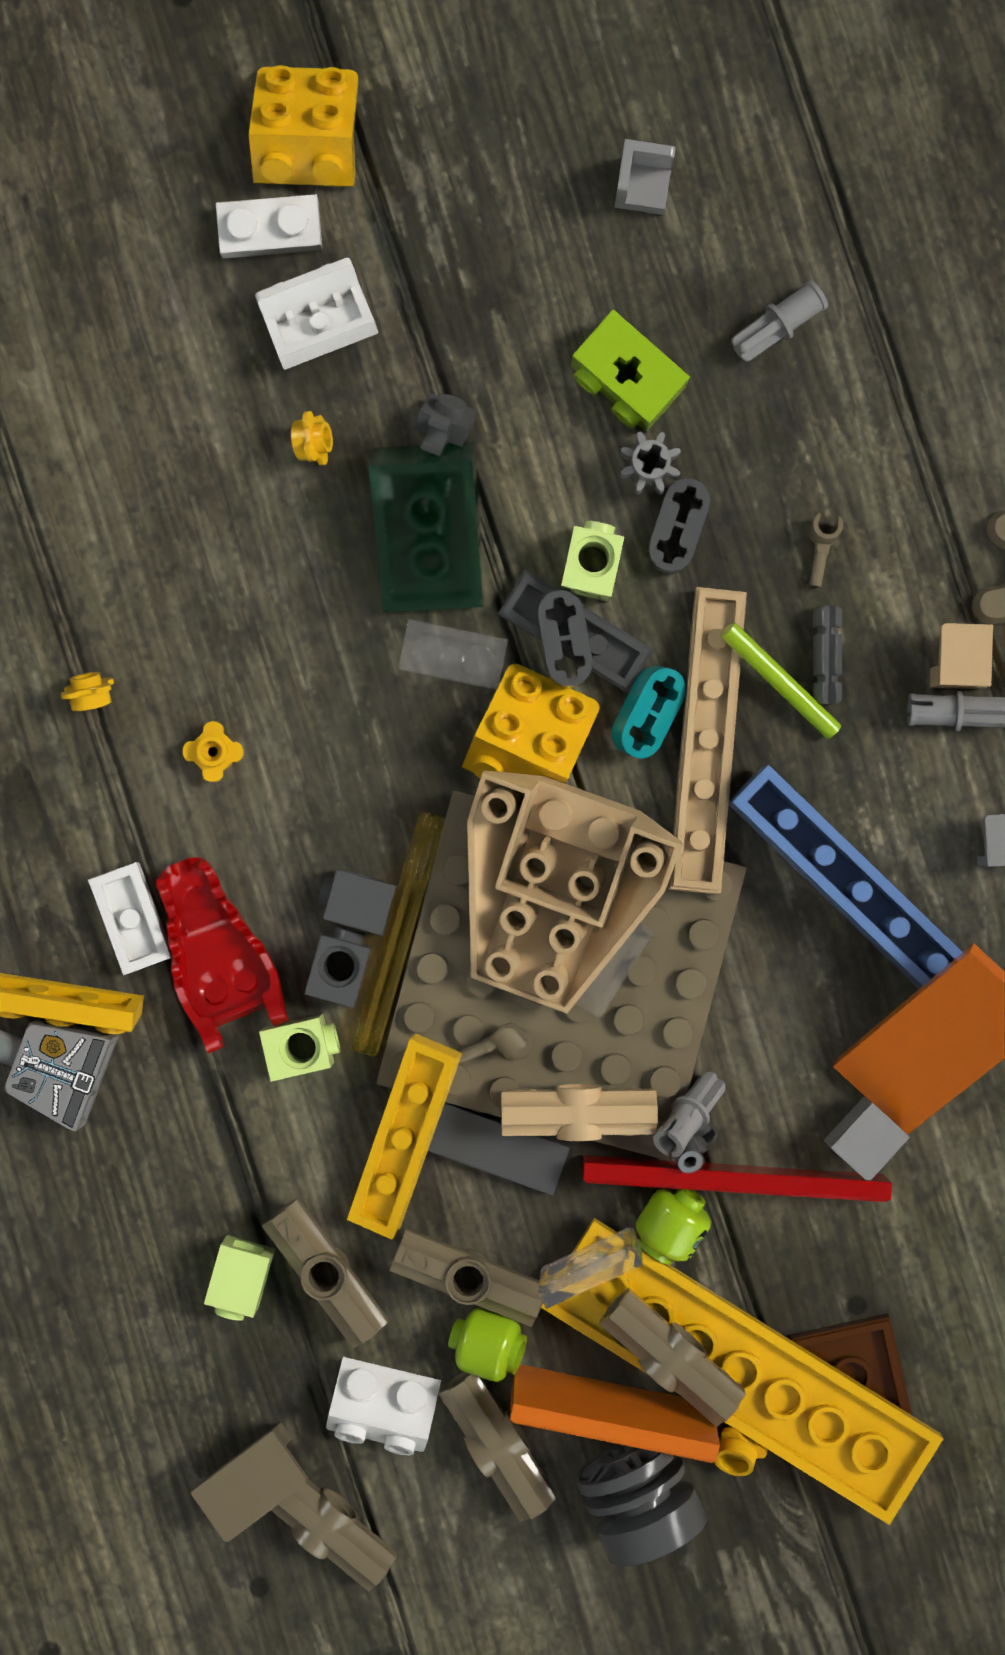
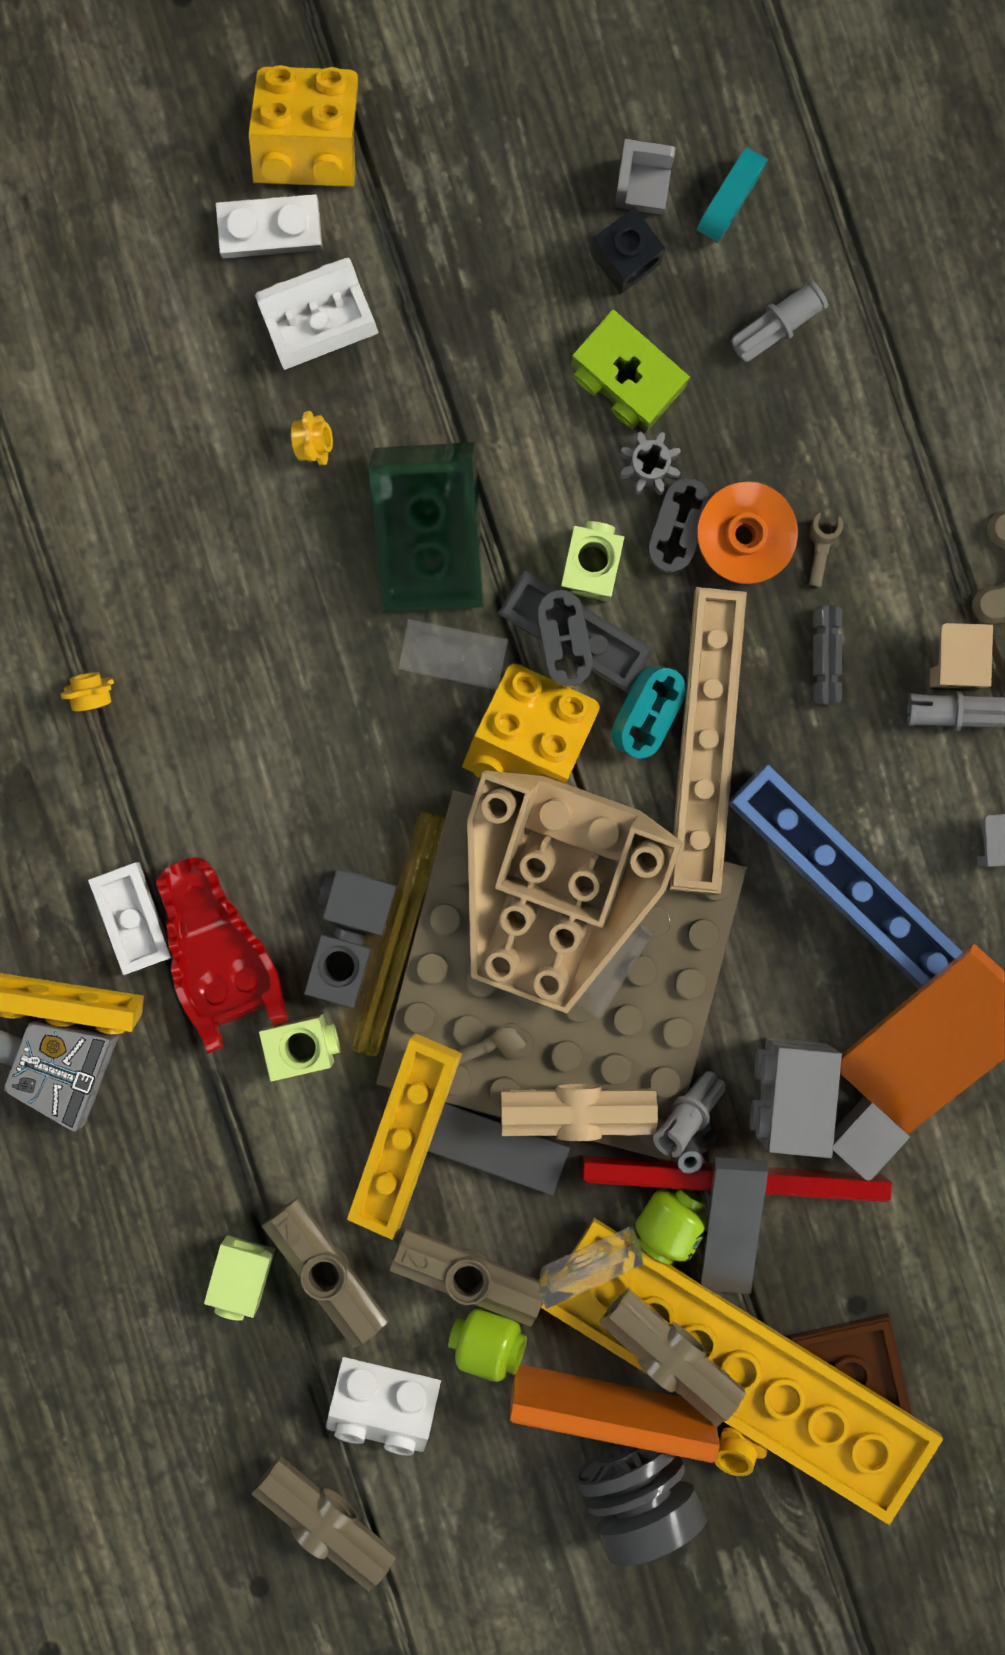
yellow plate [183,721,244,782] -> none
dark tan panel [190,1422,308,1542] -> none
dark grey plate [414,393,478,456] -> none
dark tan piece [439,1371,557,1522] -> none
lime bar [720,622,841,739] -> none
none -> black brick [591,207,665,294]
none -> teal beam [696,146,769,243]
none -> orange dish [697,482,798,584]
none -> dark grey tile [699,1157,768,1294]
none -> light grey brick [750,1037,842,1158]

